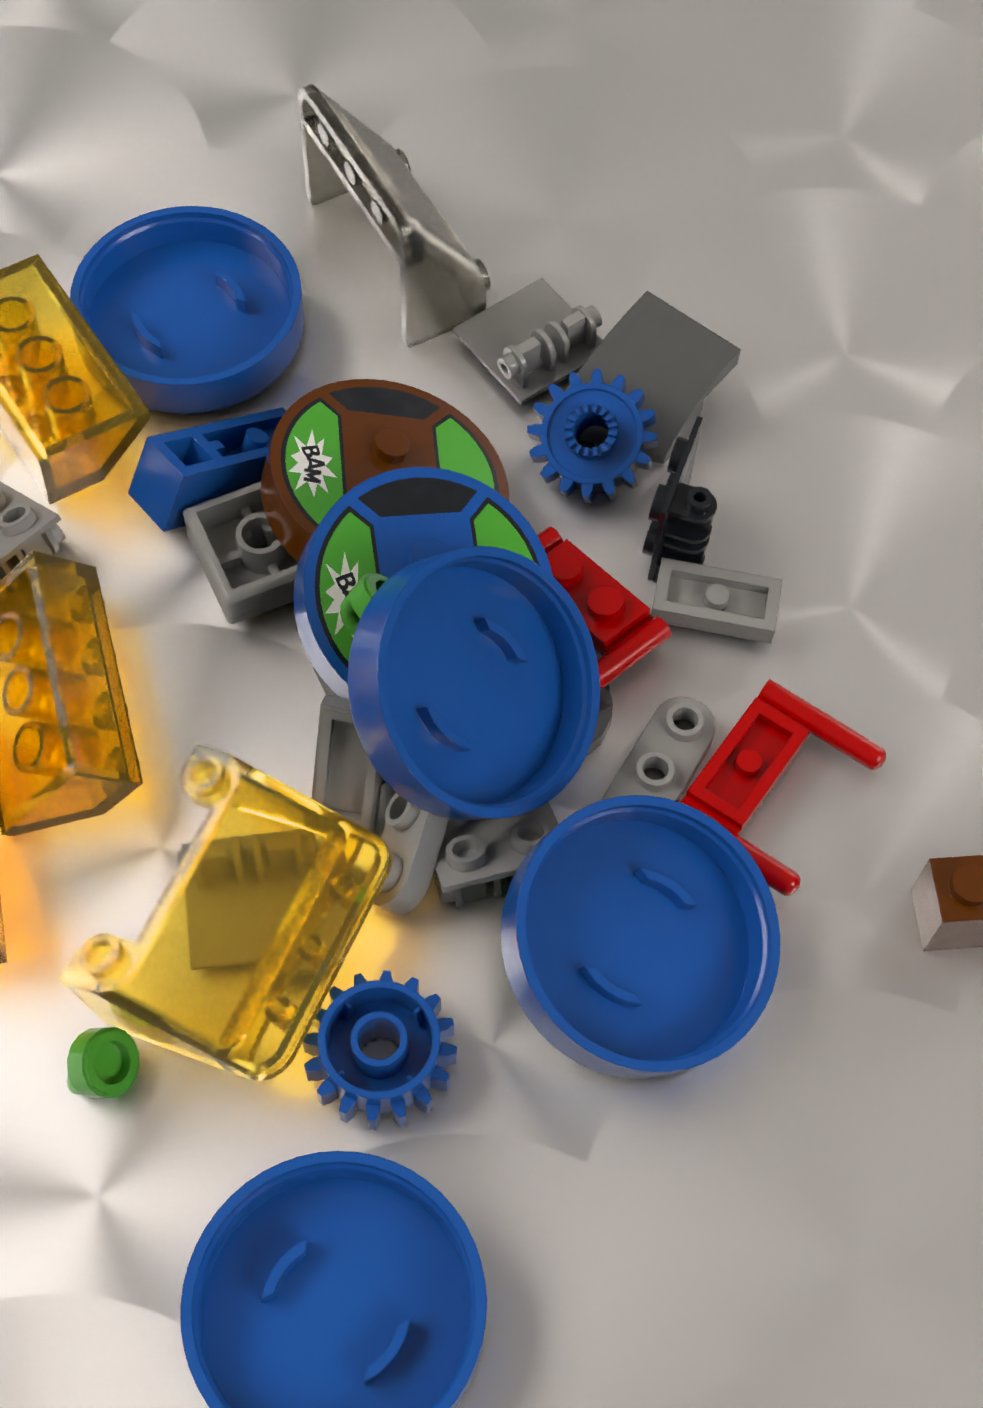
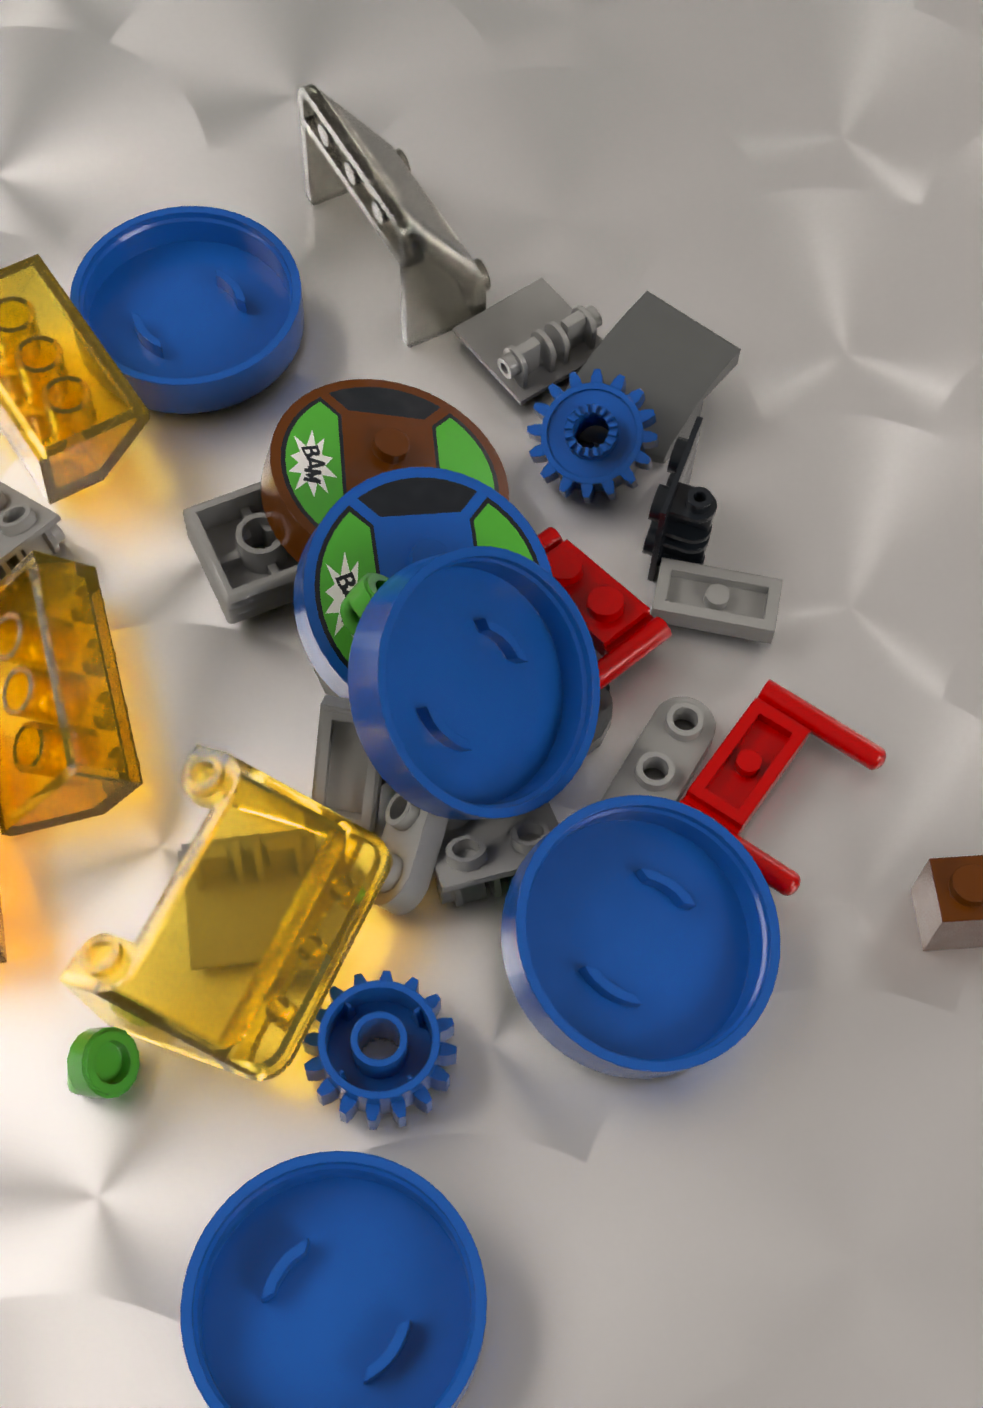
blue slope [128,407,286,532] -> none

